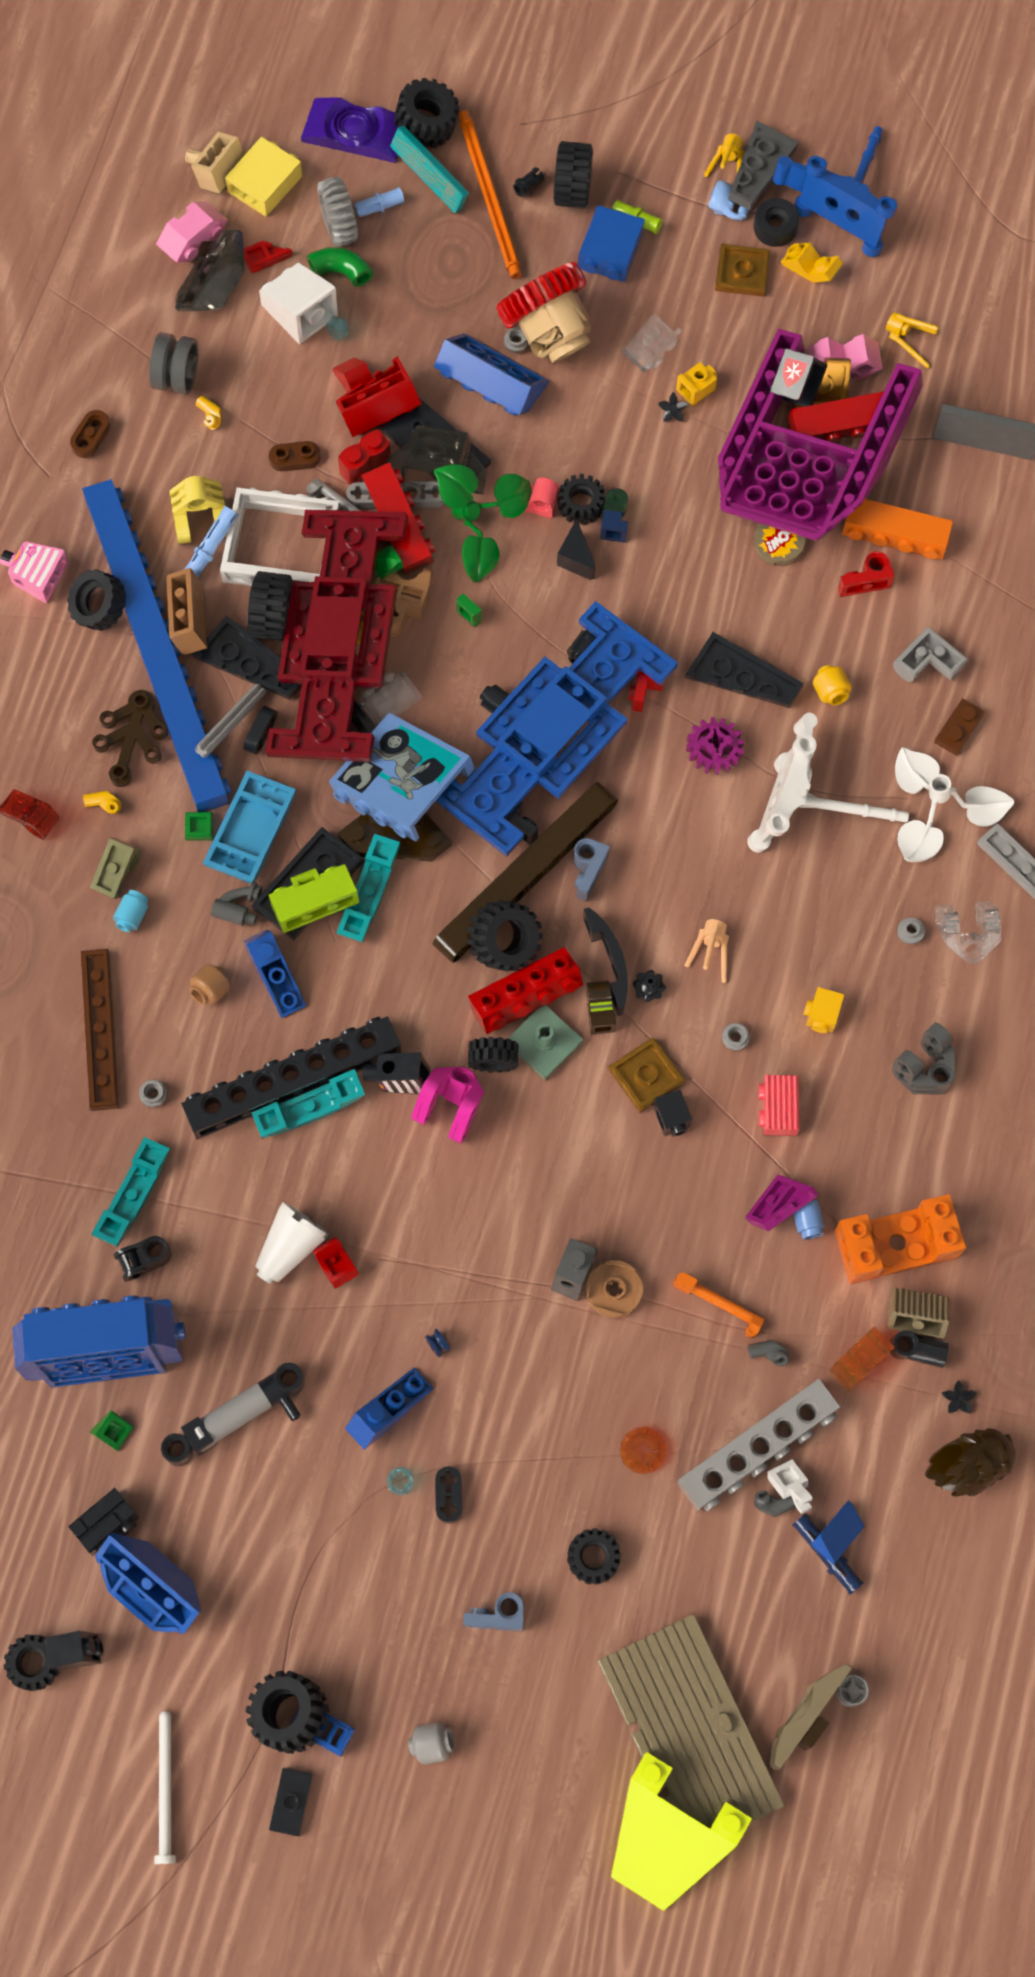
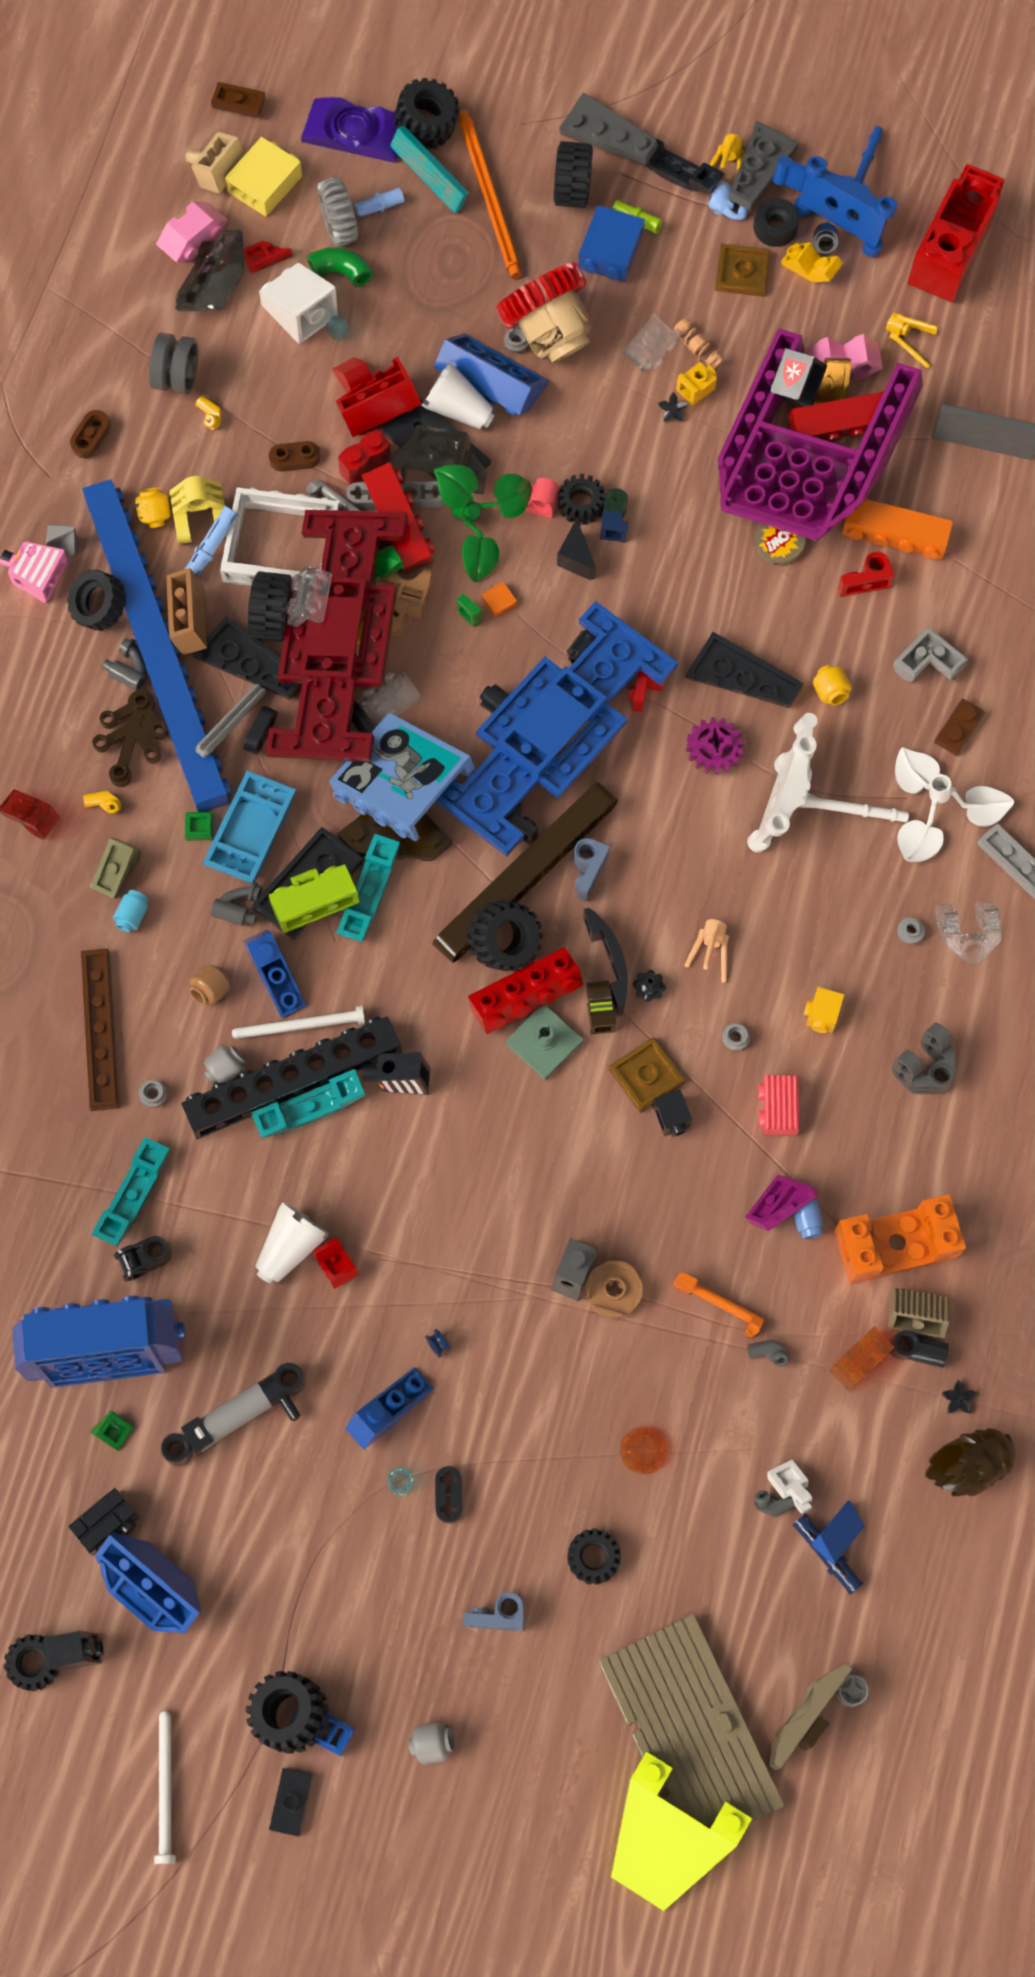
dark pink piece [411,1067,484,1144] -> none
black tyre [468,1037,519,1073] -> none
black pin [513,167,545,197] -> none
light grey brick [677,1379,840,1512] -> none
none -> light grey slope [46,525,78,556]
none -> dark grey plant [102,638,146,691]
none -> yellow head [135,487,171,528]
none -> light grey head [204,1045,246,1085]
none -> reddish brown plate [211,82,266,118]
none -> white bar [232,1006,365,1039]
none -> clear bracket [286,566,332,627]
none -> white cone [421,362,495,429]
none -> orange tile [481,582,517,619]
none -> dark grey wing [560,92,658,165]
none -> black slope [644,134,724,192]
none -> light nougat piece [673,318,723,368]
none -> black brick [813,223,838,254]
none -> red piece [907,164,1005,303]

